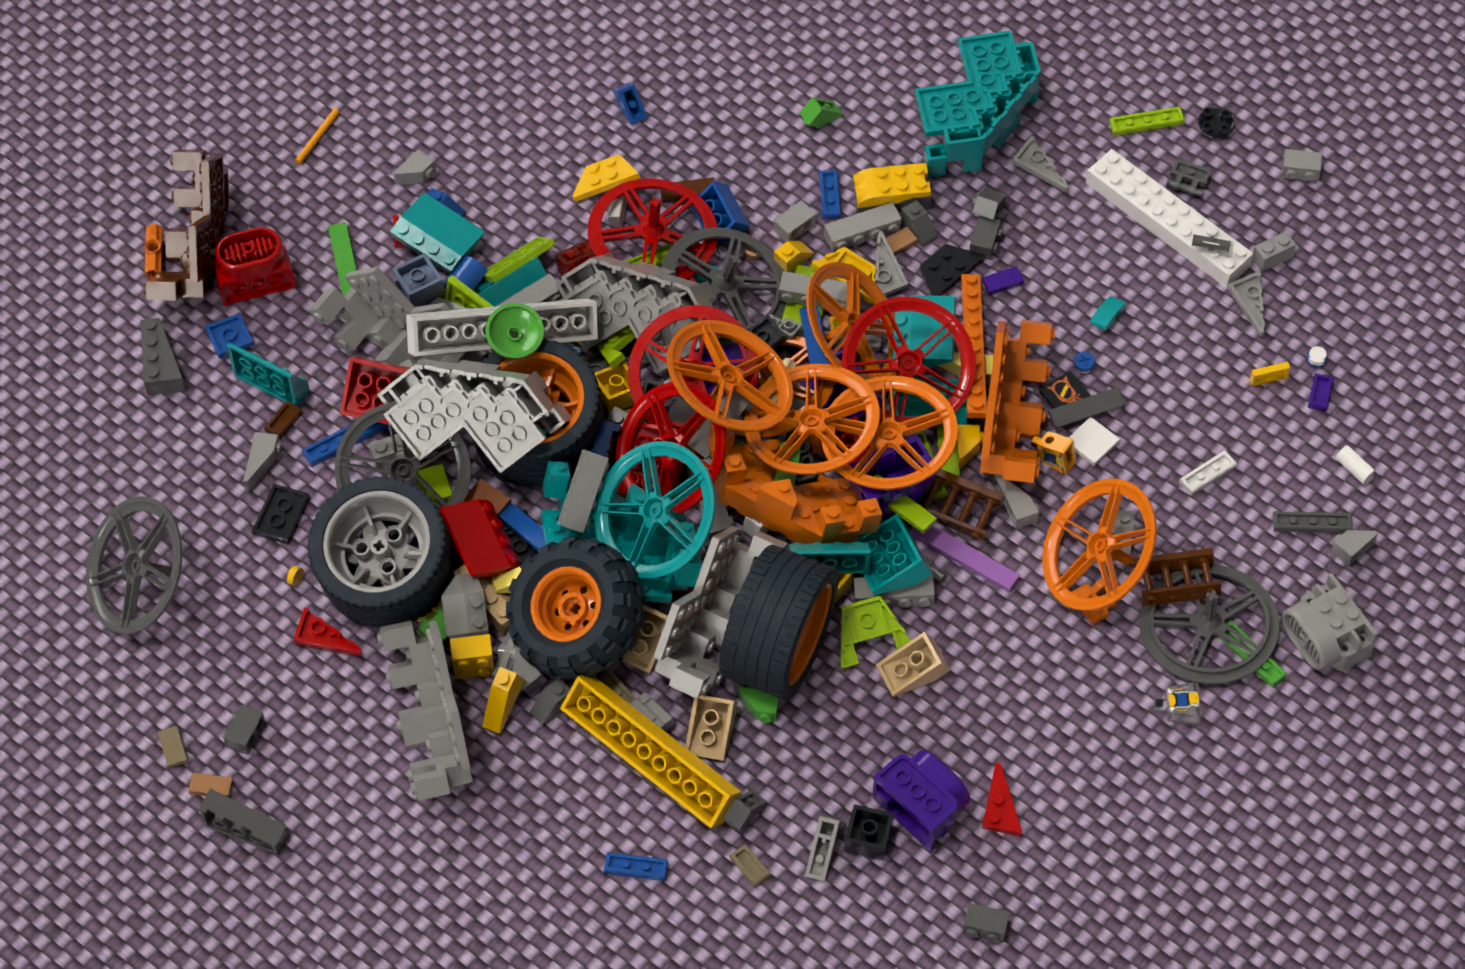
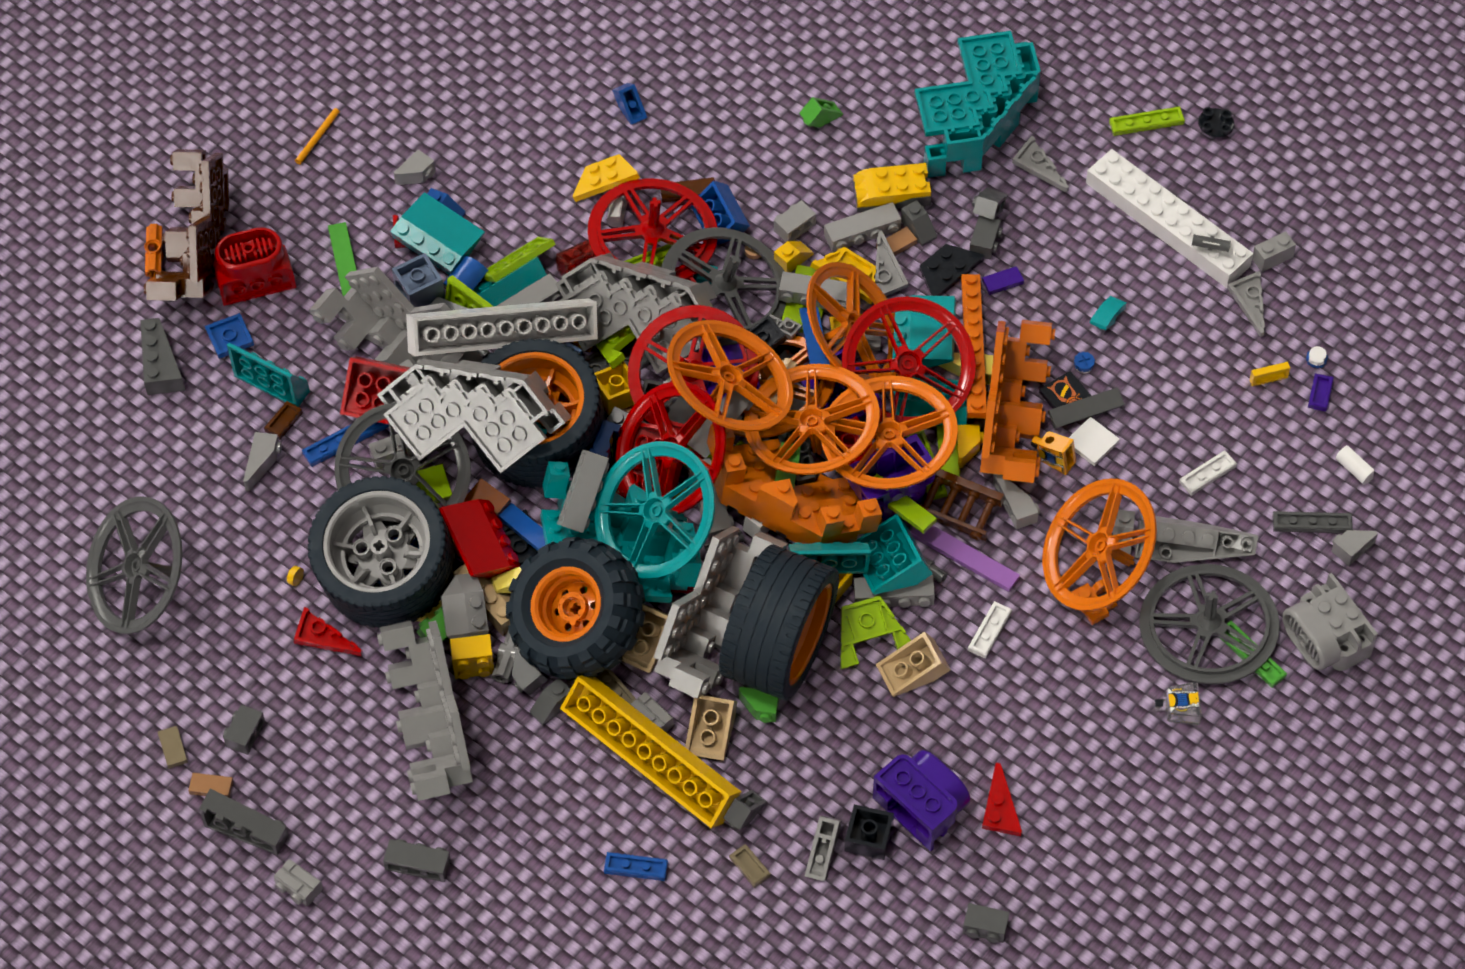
black tile [252,483,310,545] -> none
yellow slope [482,667,525,734] -> none
bright green dish [486,303,544,359] -> none
blue tile [819,170,841,219] -> none
reddish brown fence [1134,548,1221,606] -> none
dark grey plate [1166,159,1212,197] -> none
light grey brick [1282,149,1322,181] -> none
none -> light grey brick [274,859,323,906]
none -> dark grey brick [383,839,451,882]
none -> white tile [968,601,1012,659]
none -> light grey wedge [1135,514,1258,563]

